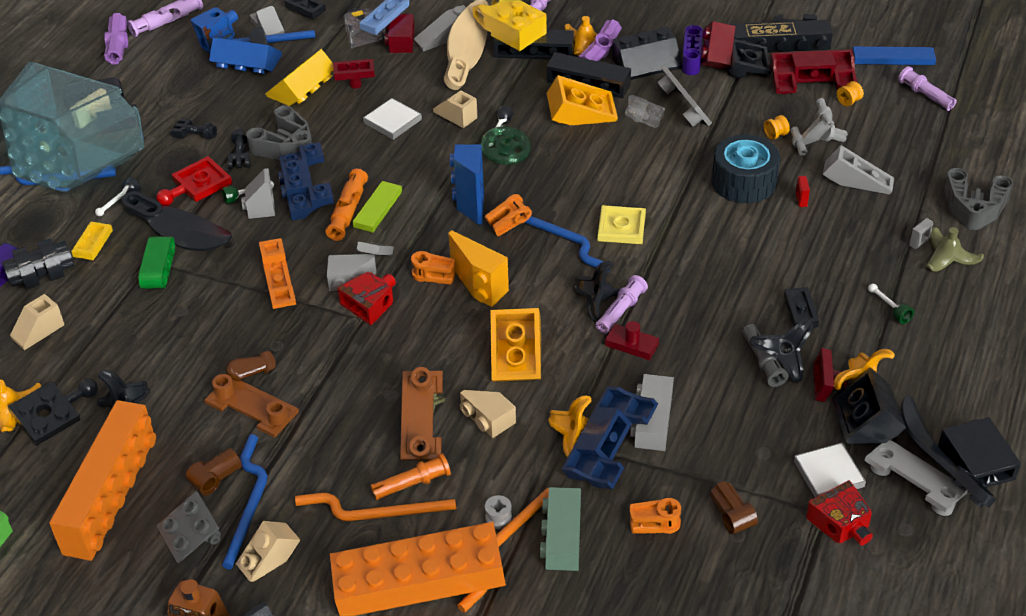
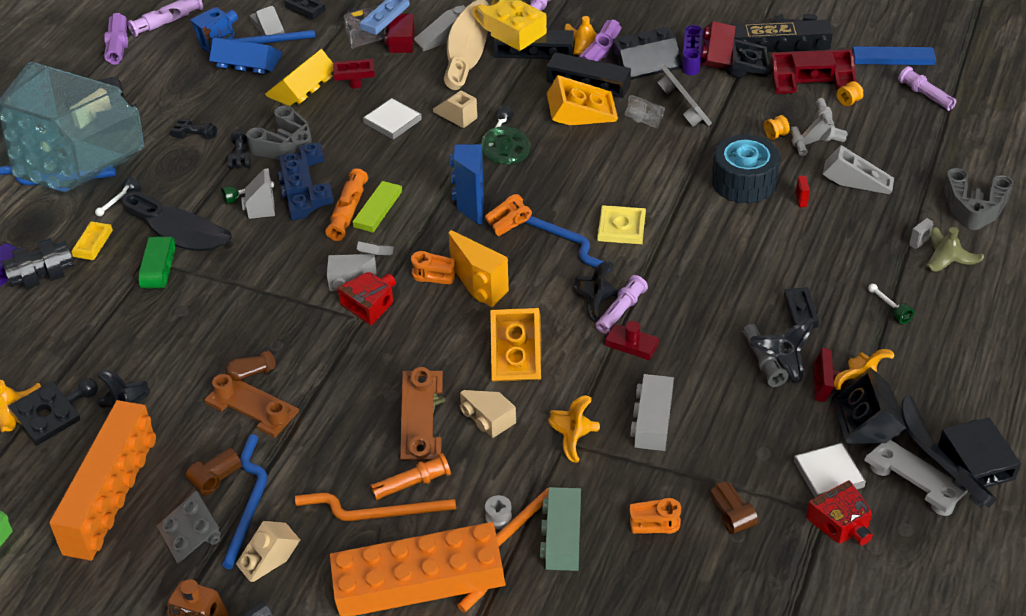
tan slope [10,294,64,350] -> none
red plate [156,156,232,206] -> none
black brick [249,26,268,45] -> none
orange slope [259,238,296,309] -> none
dark blue bracket [561,386,658,489] -> none

